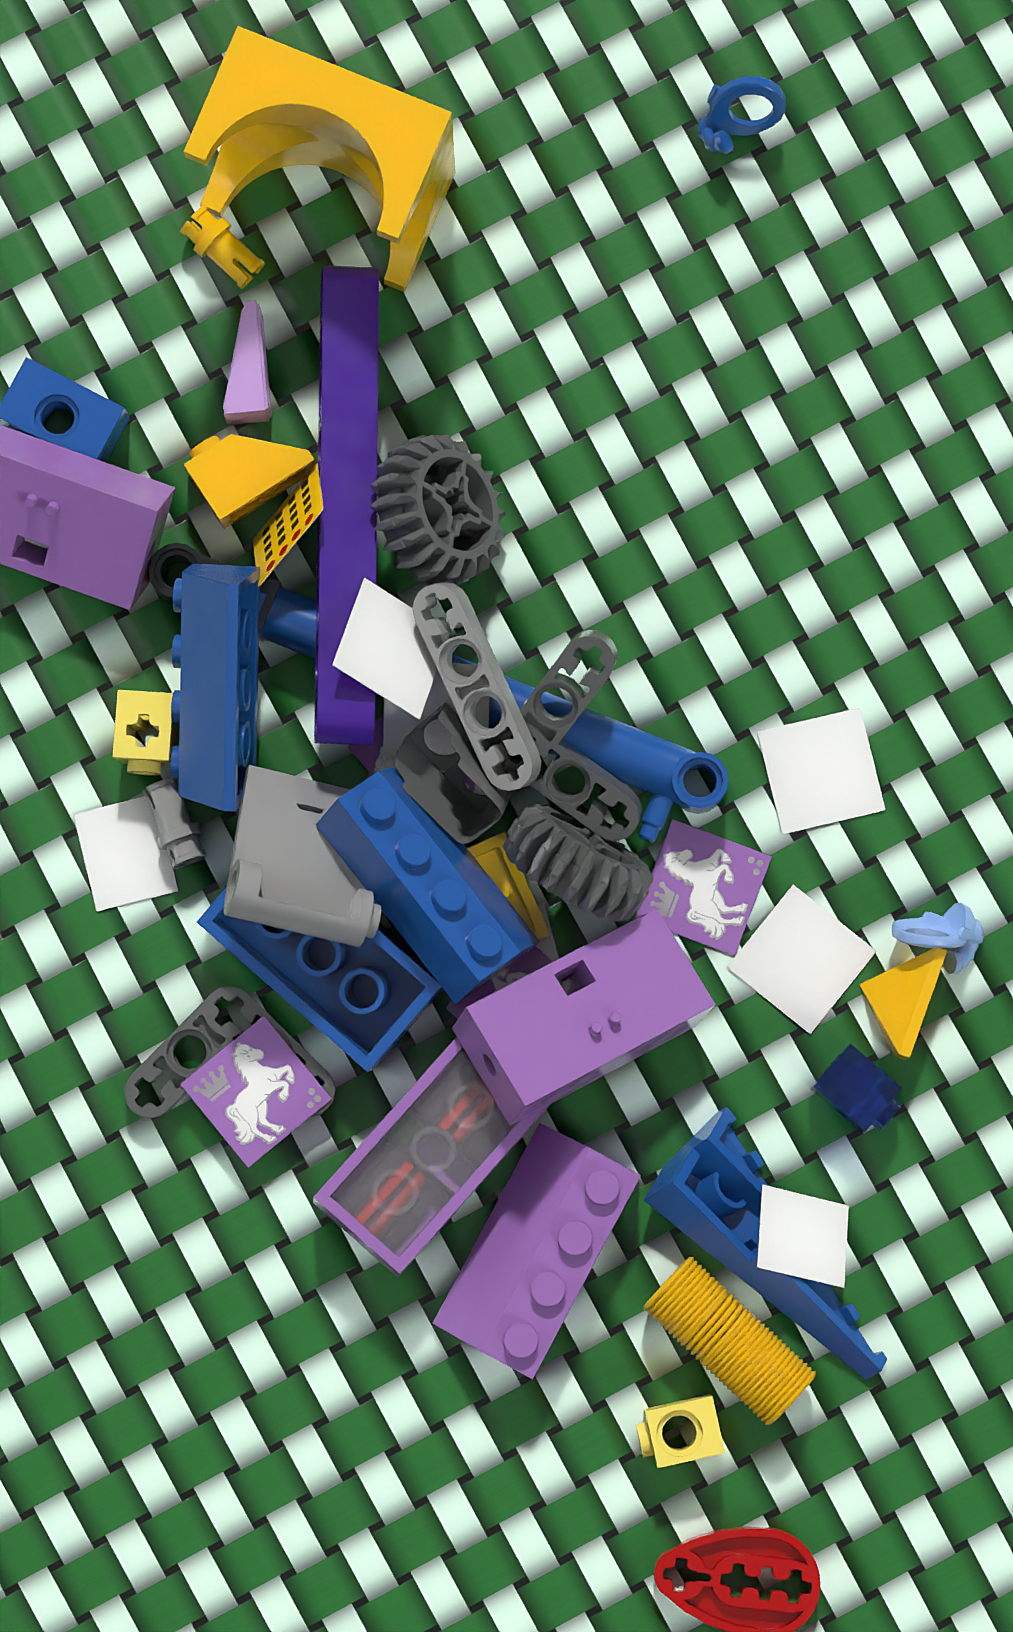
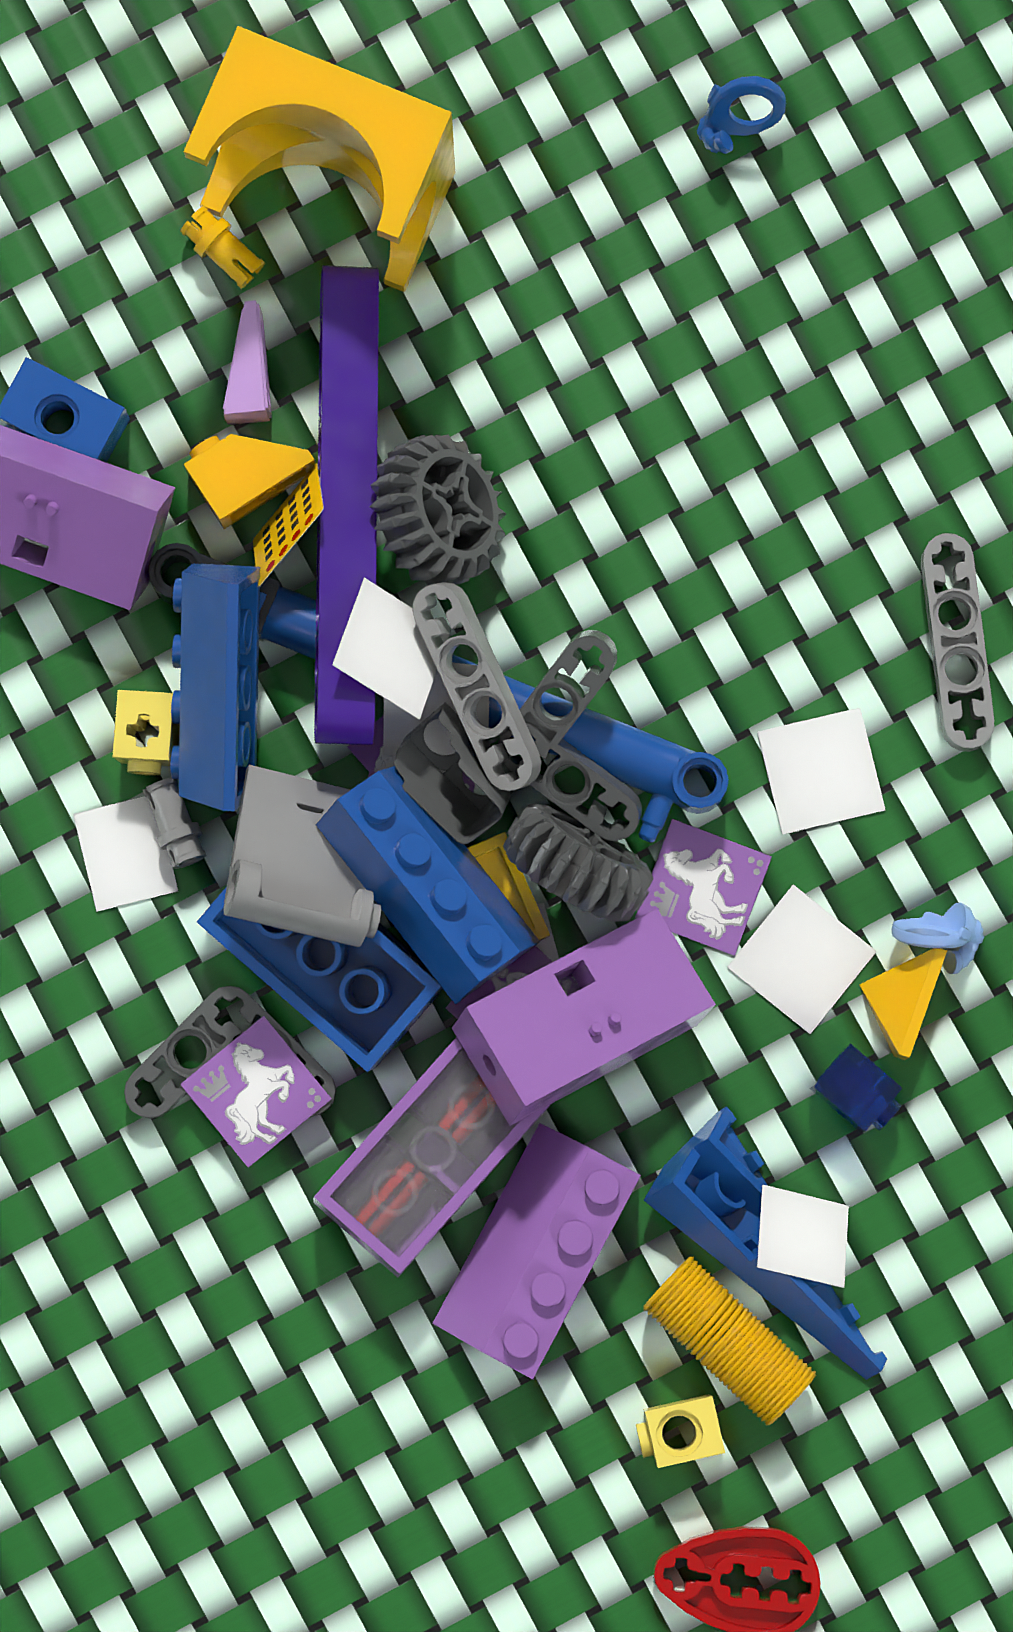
none -> light grey beam [921,533,995,752]

